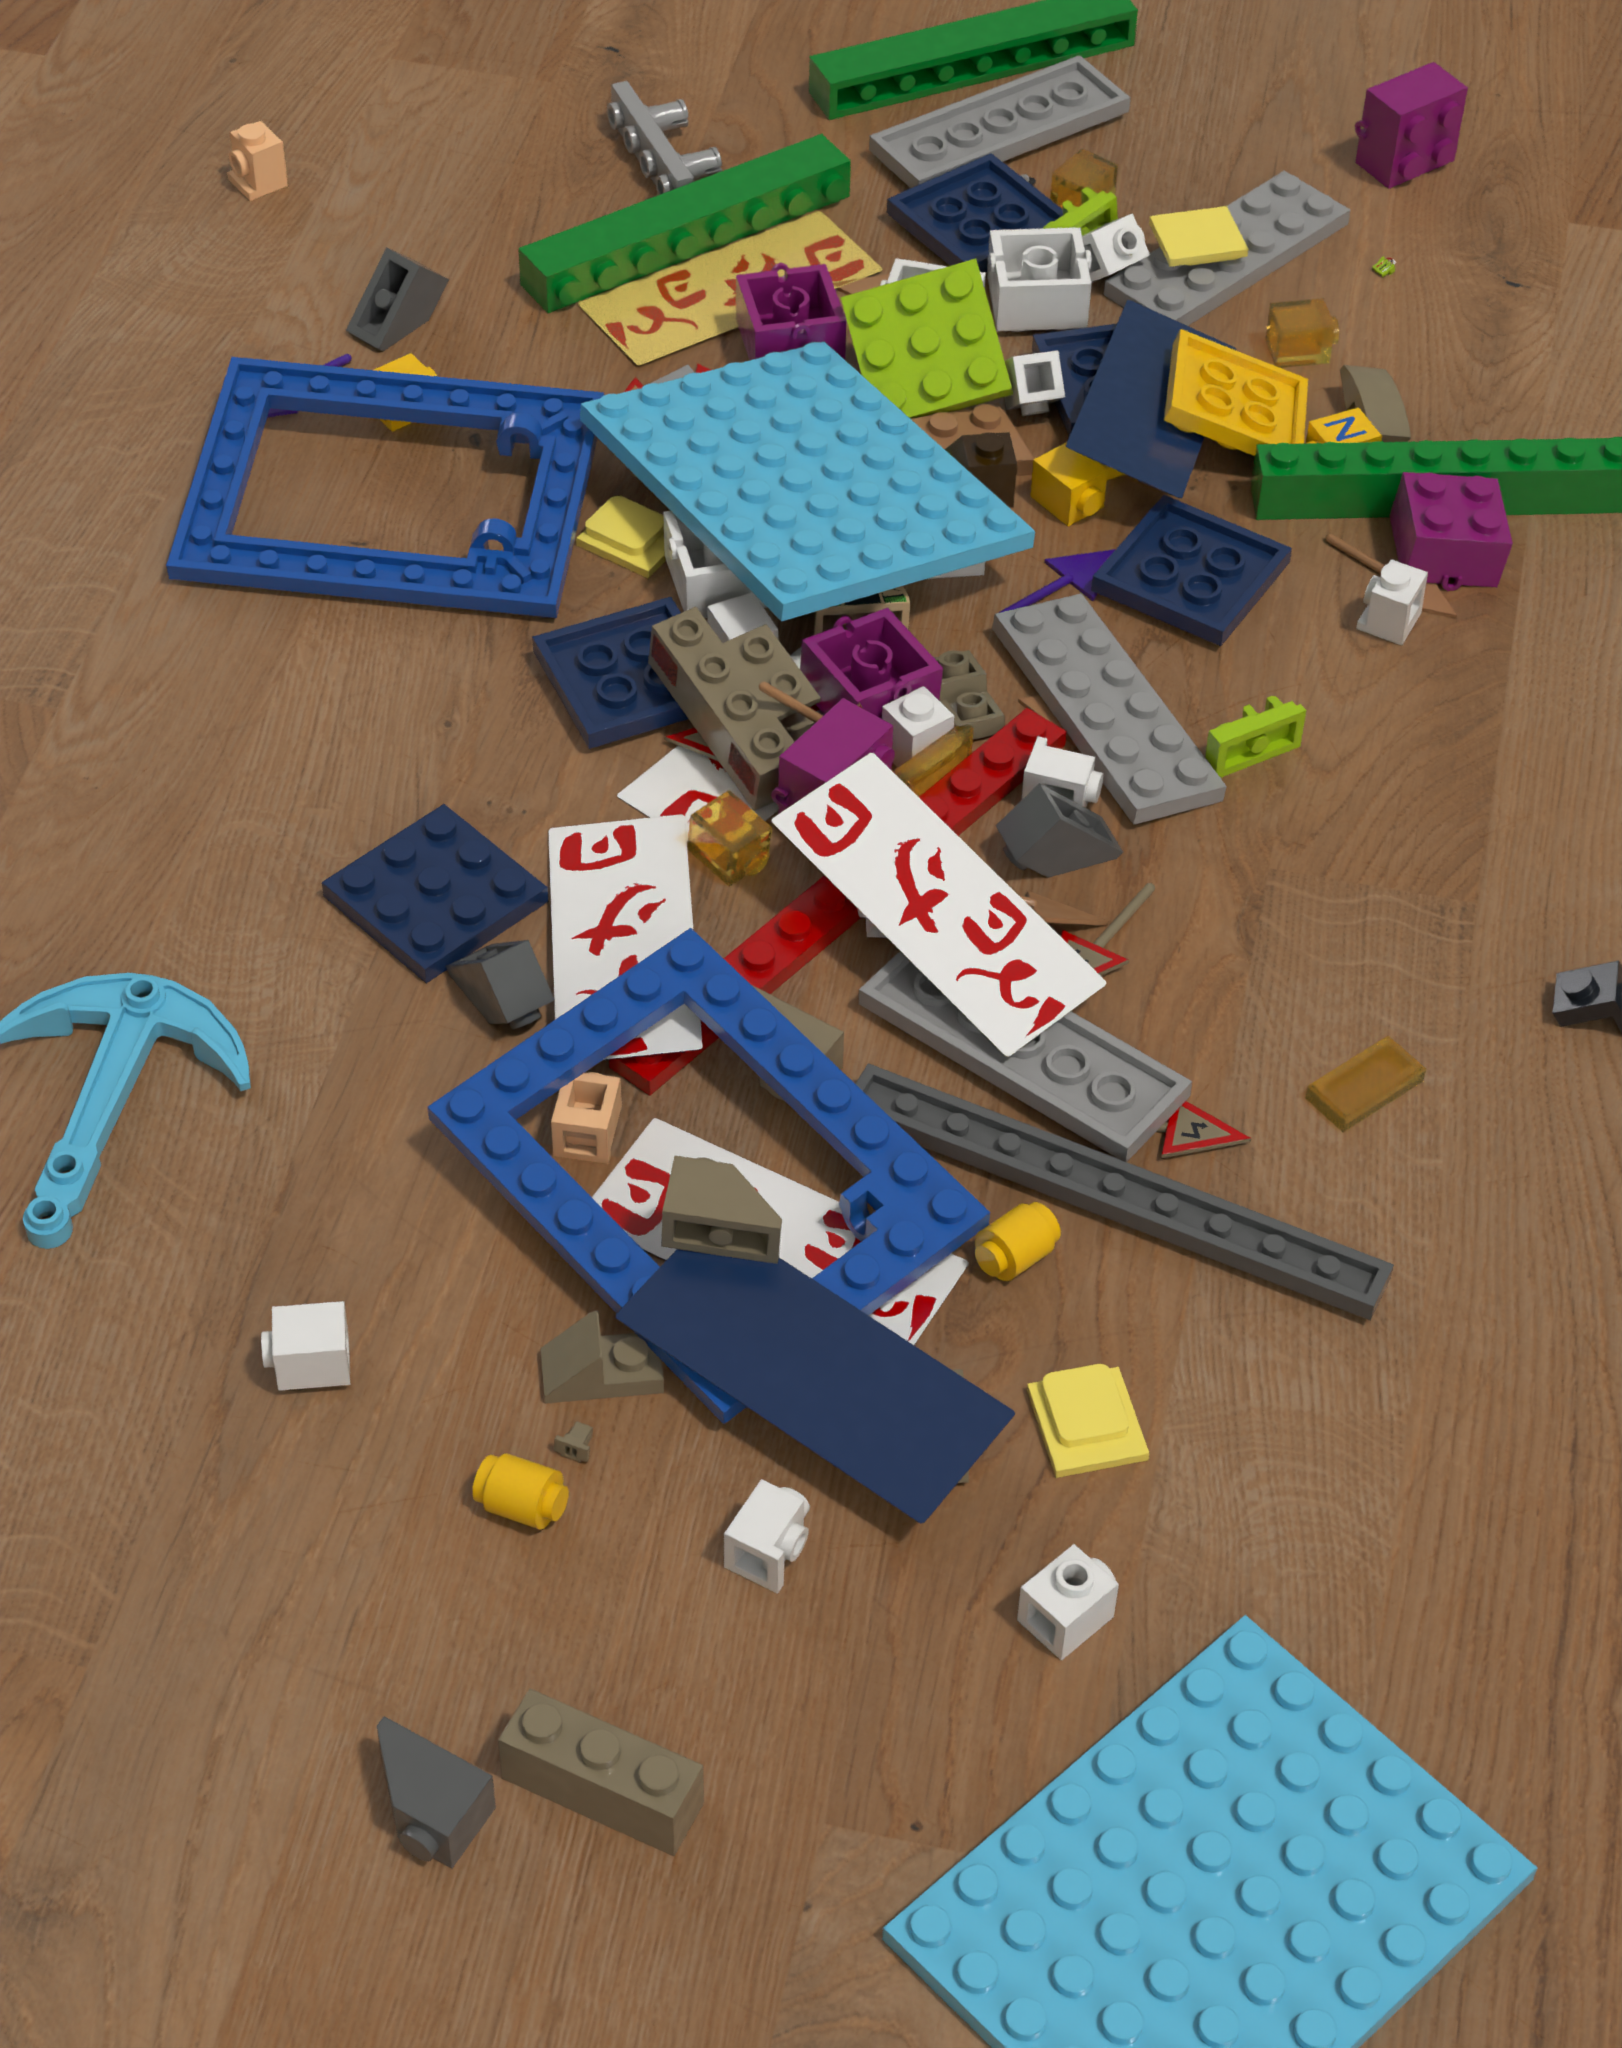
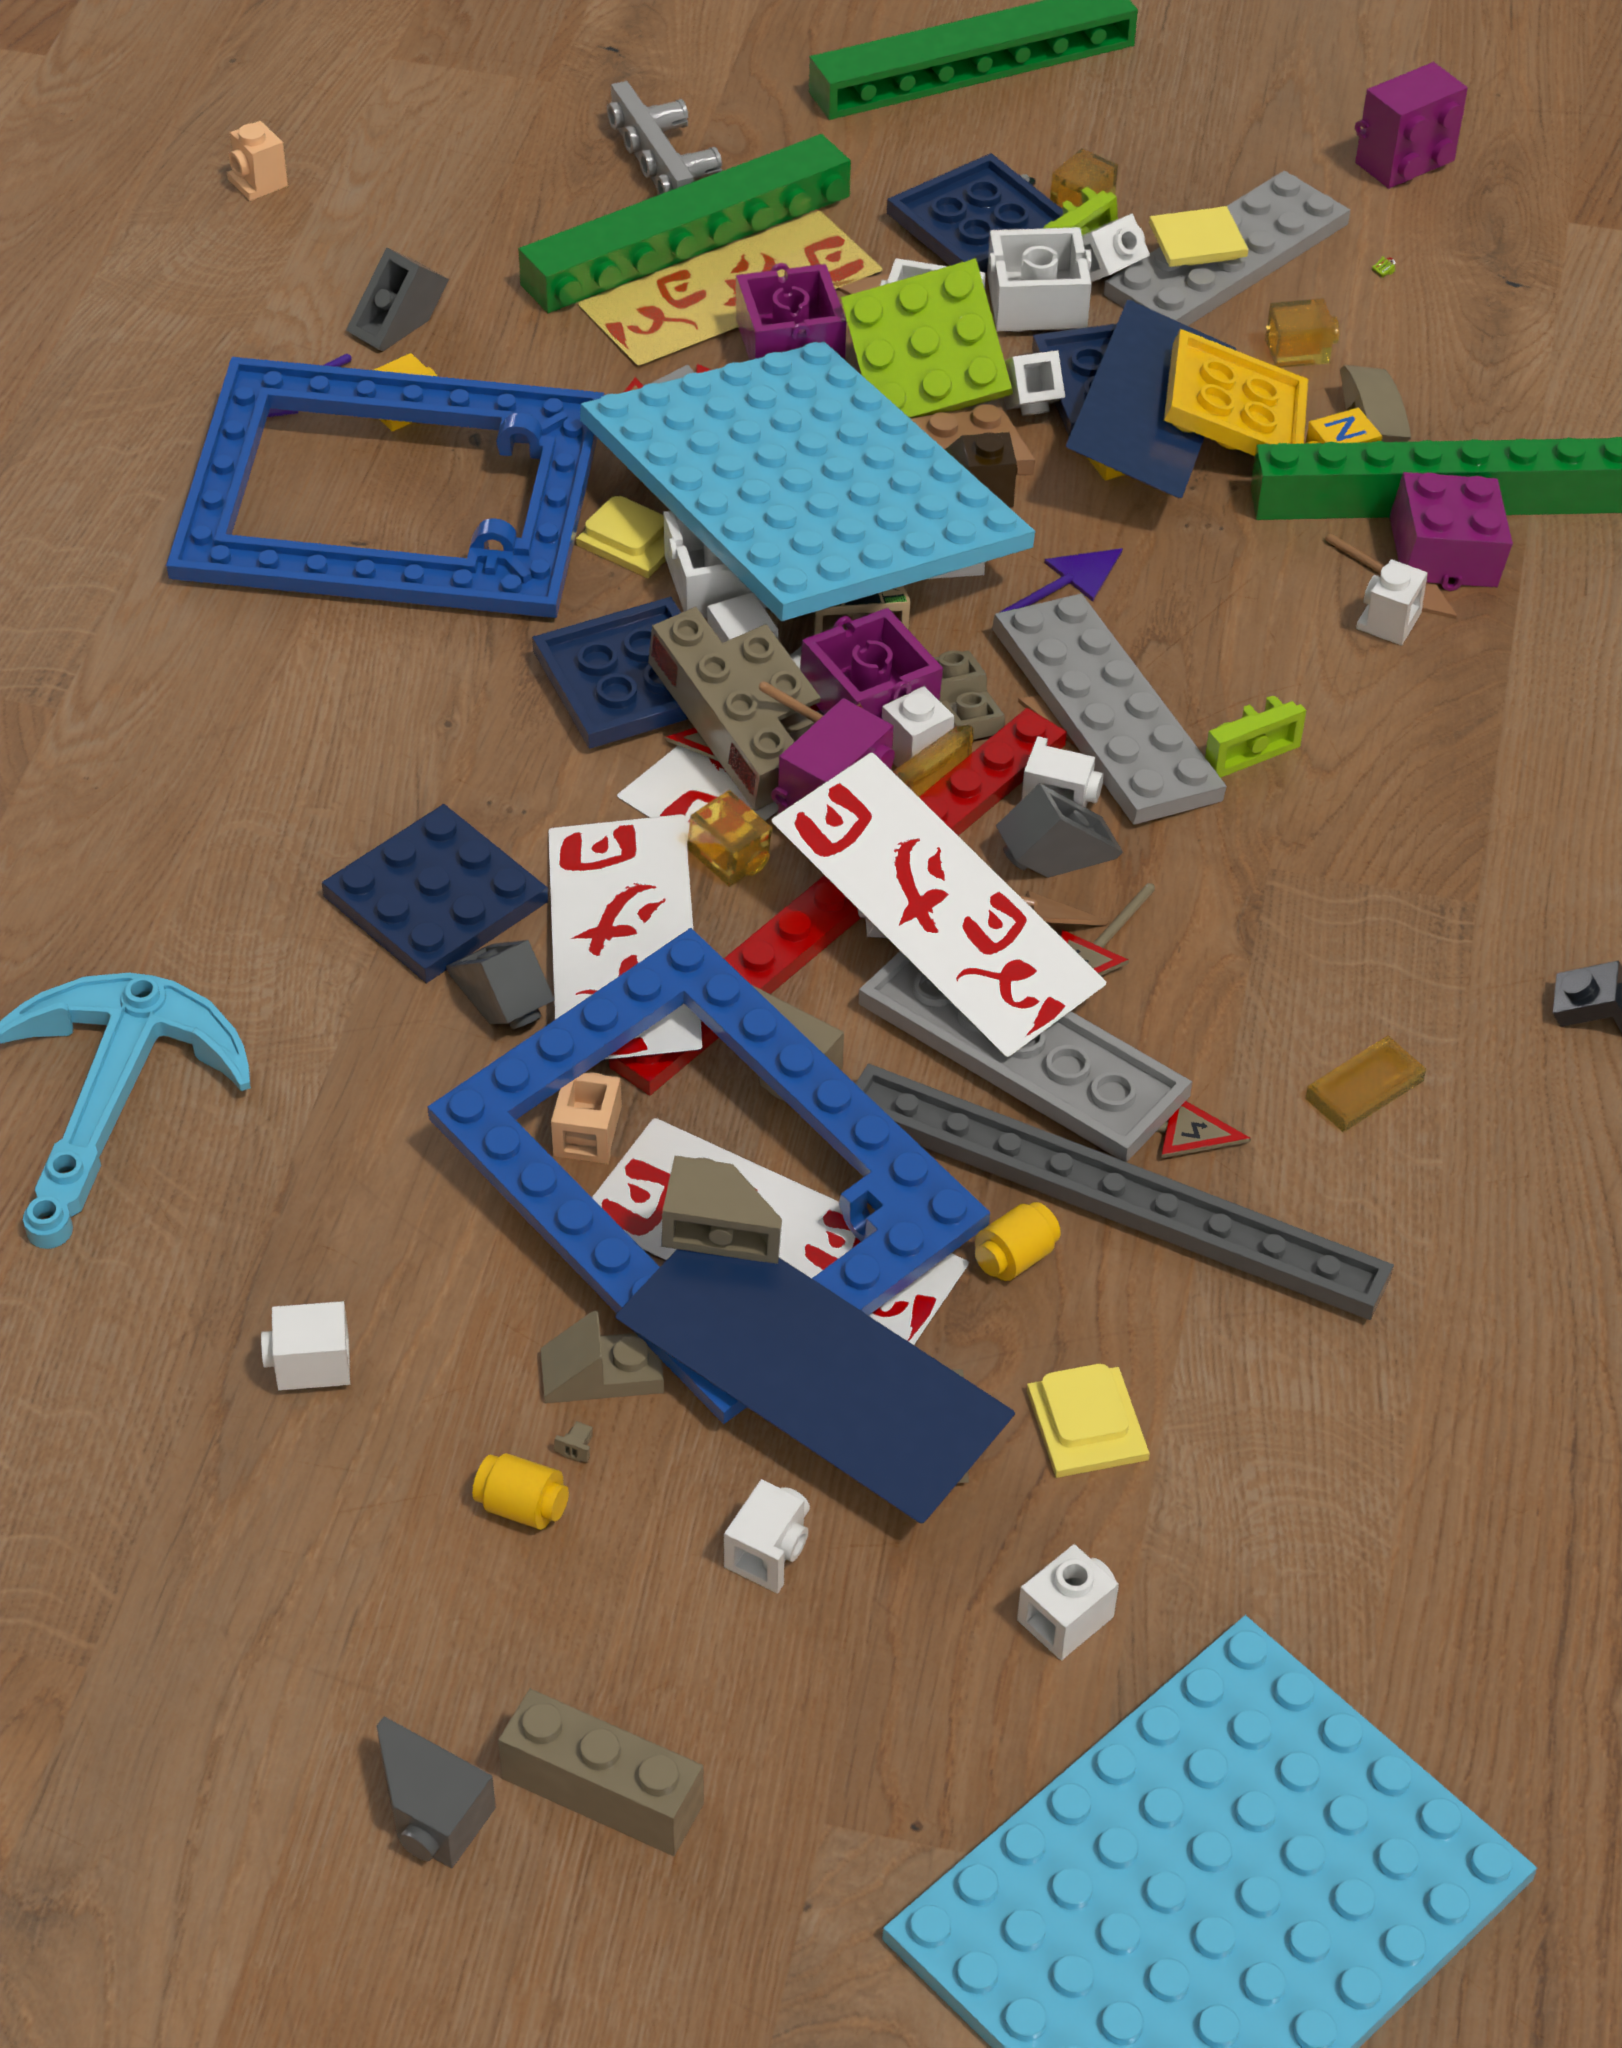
light grey plate [869,55,1131,188] -> none
yellow brick [1030,442,1108,526] -> none
dark blue plate [1091,495,1292,646] -> none

